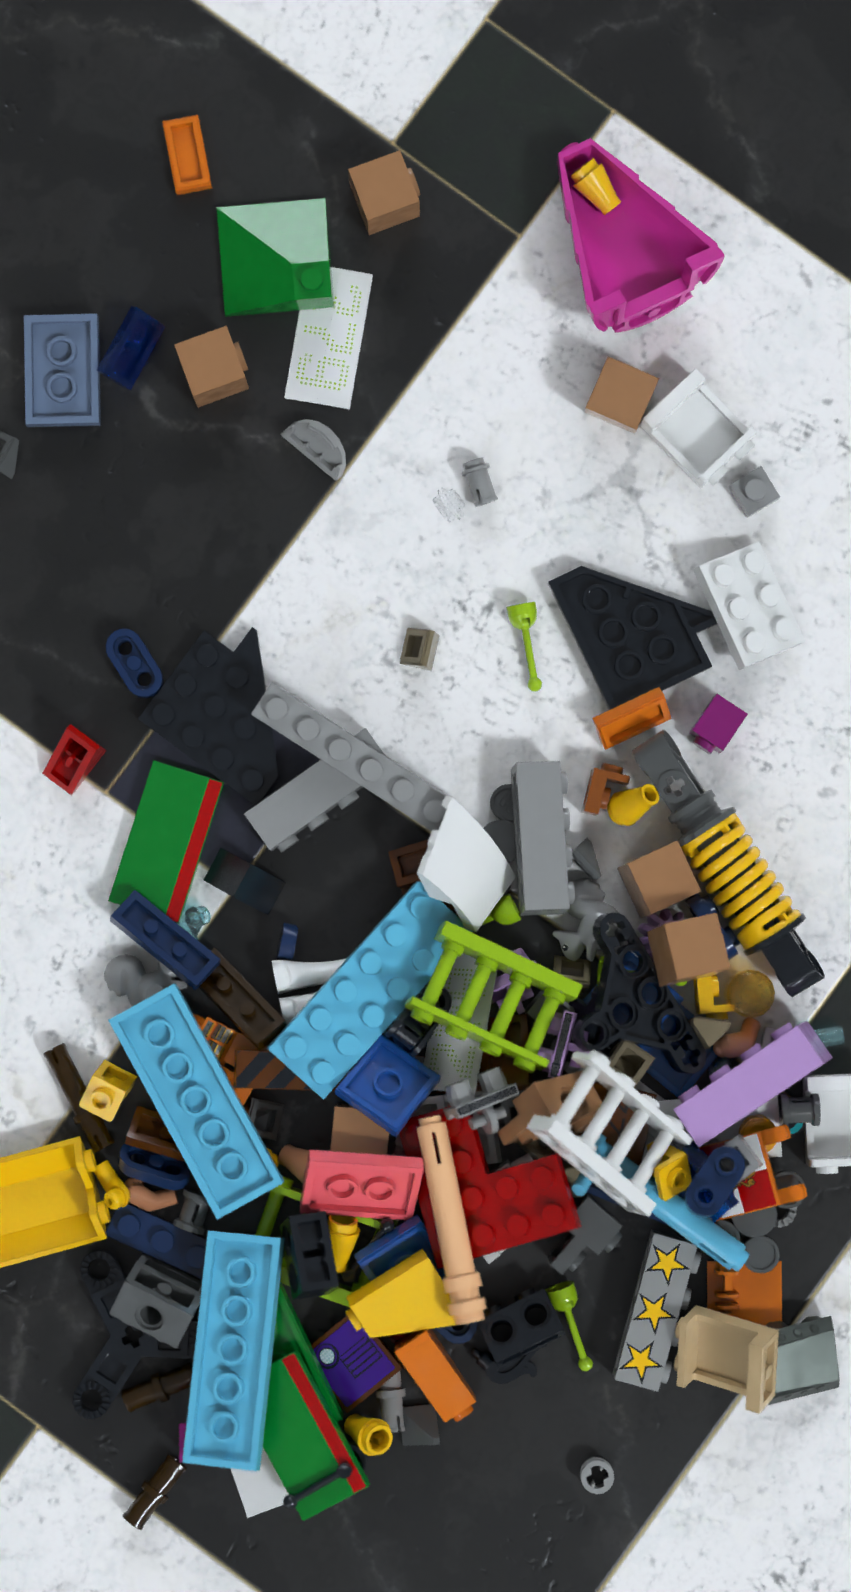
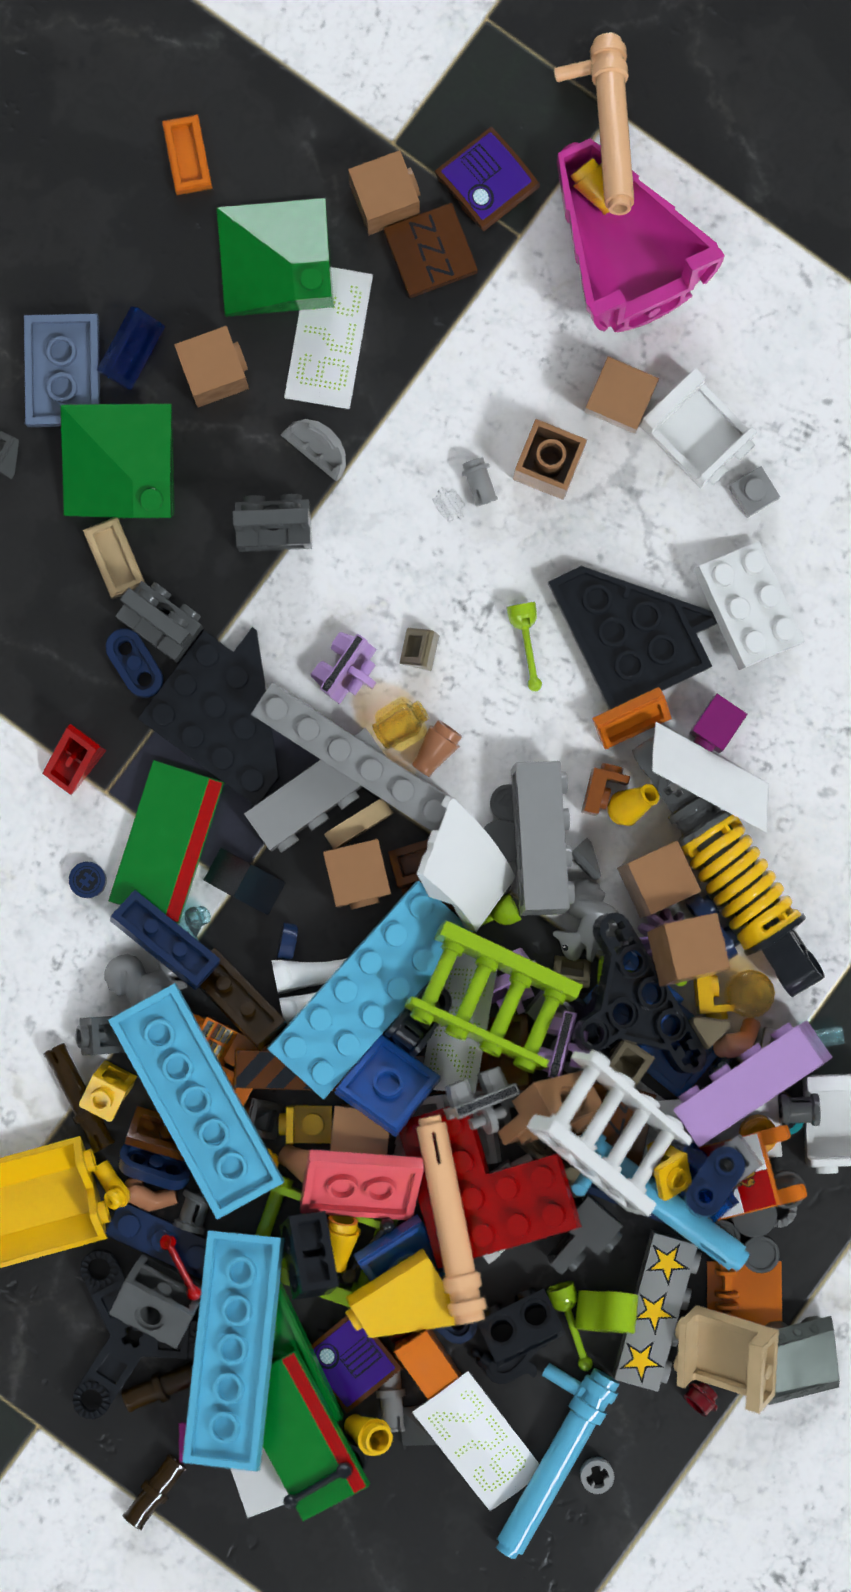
none -> green slope [60,404,175,518]
none -> dark blue tile [69,862,107,898]
none -> dark grey bracket [75,1016,126,1055]
none -> tan tile [83,517,145,599]
none -> dark grey brick [115,581,204,664]
none -> red hinge [160,1235,202,1301]
none -> dark grey brick [233,494,312,552]
none -> yellow bracket [279,1105,332,1144]
none -> lavender hips [311,632,377,704]
none -> medium nougat head [323,839,392,910]
none -> tan beam [324,799,393,849]
none -> clear yellow head [372,696,429,751]
none -> reddish brown tile [383,203,478,299]
none -> nougat cone [412,720,462,777]
none -> white sticker [412,1371,539,1511]
none -> slope [435,127,540,232]
none -> medium azure cylinder [496,1363,620,1559]
none -> medium nougat head [513,419,587,500]
none -> light nougat cylinder [554,33,634,215]
none -> lime axle [575,1290,639,1334]
none -> white sticker [652,722,769,833]
none -> dark red plate [683,1382,718,1417]

